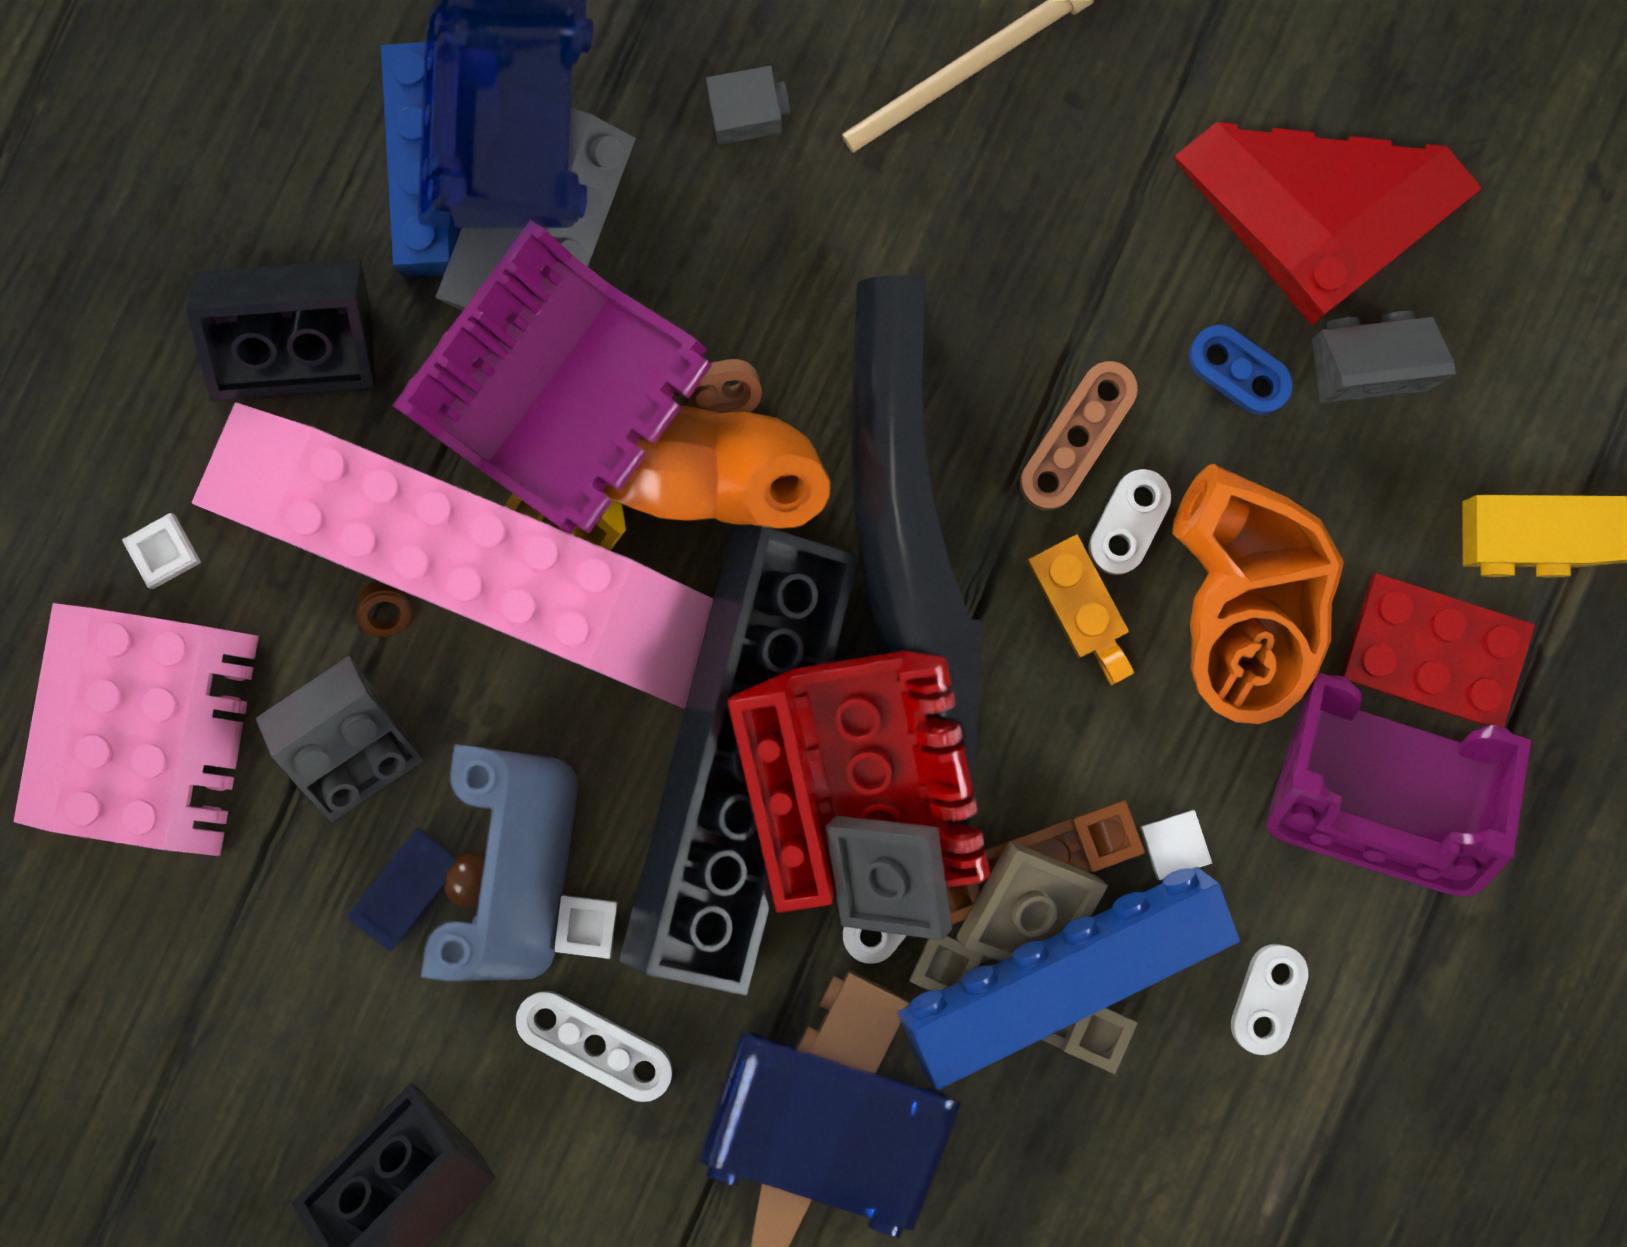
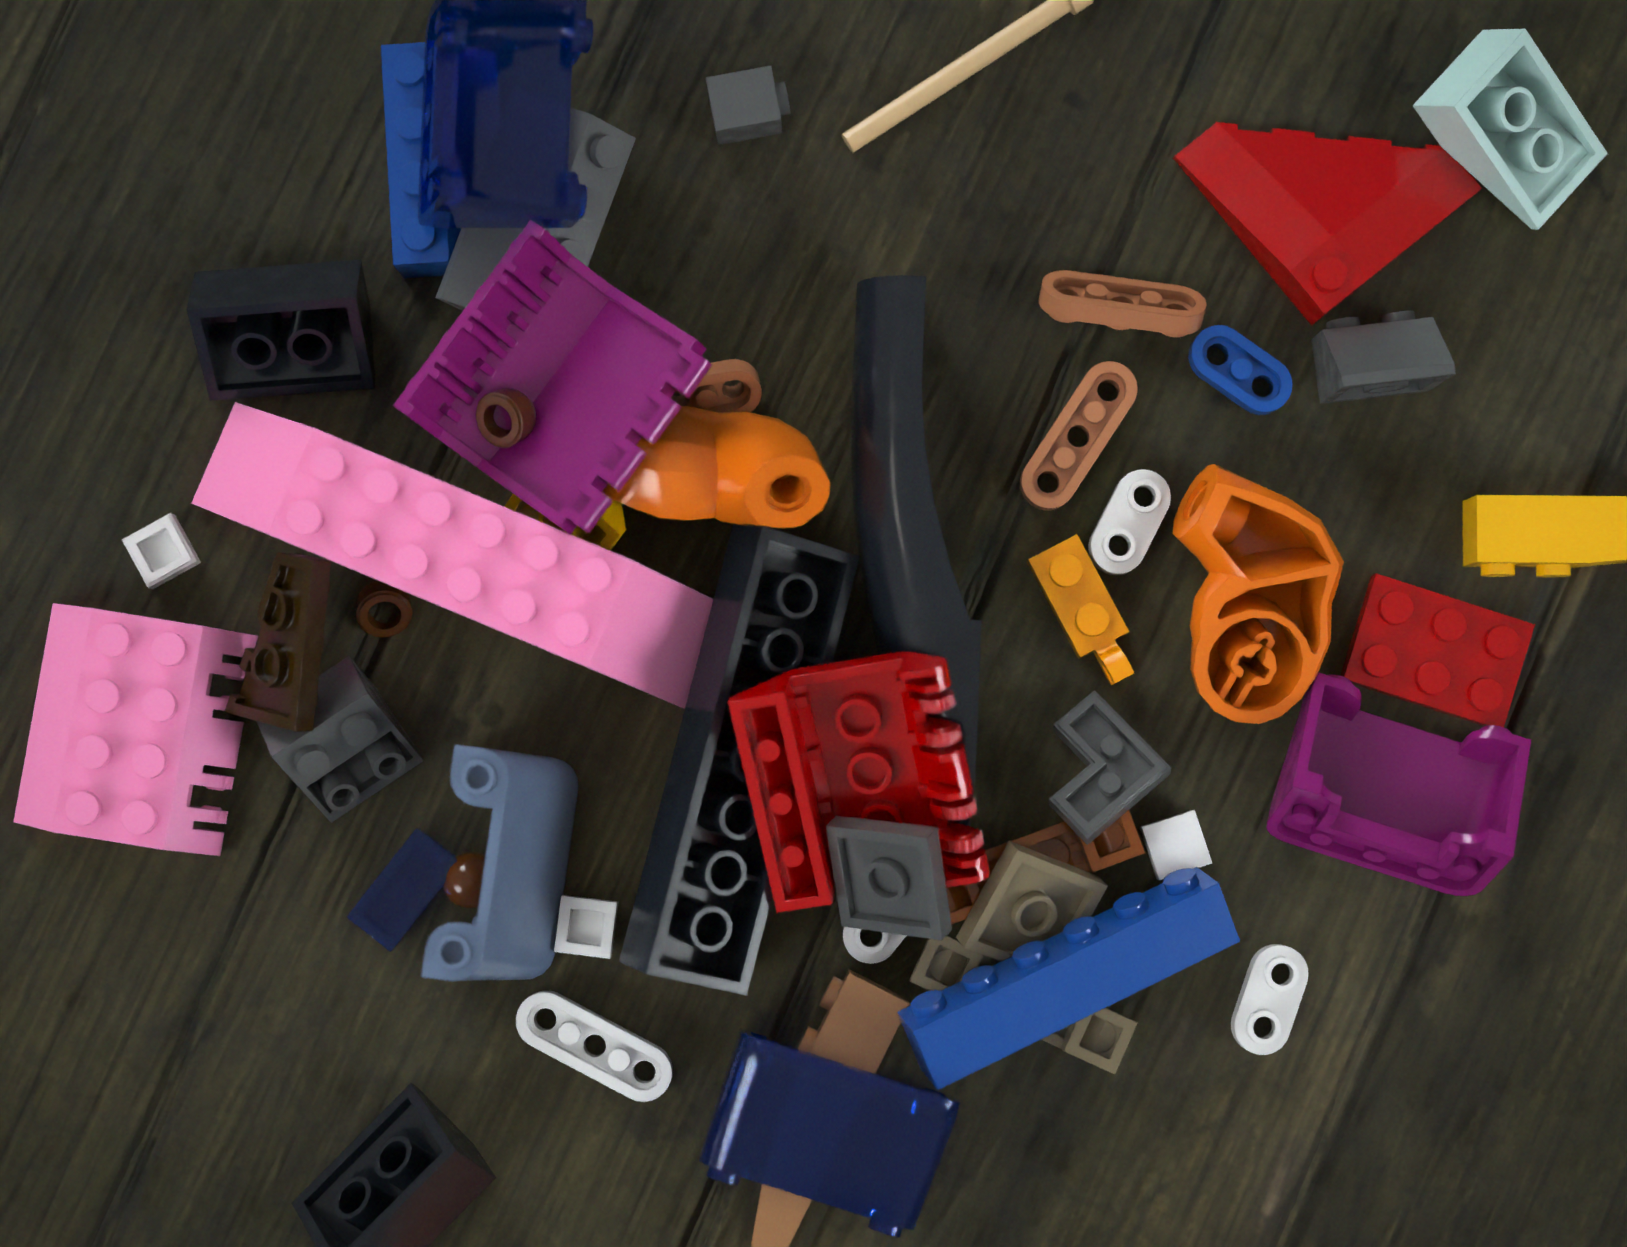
none -> dark brown wing [225,552,331,732]
none -> reddish brown piece [476,388,536,448]
none -> nougat plate [1039,270,1207,337]
none -> dark grey tile [1049,690,1171,845]
none -> light aqua slope [1413,29,1608,230]

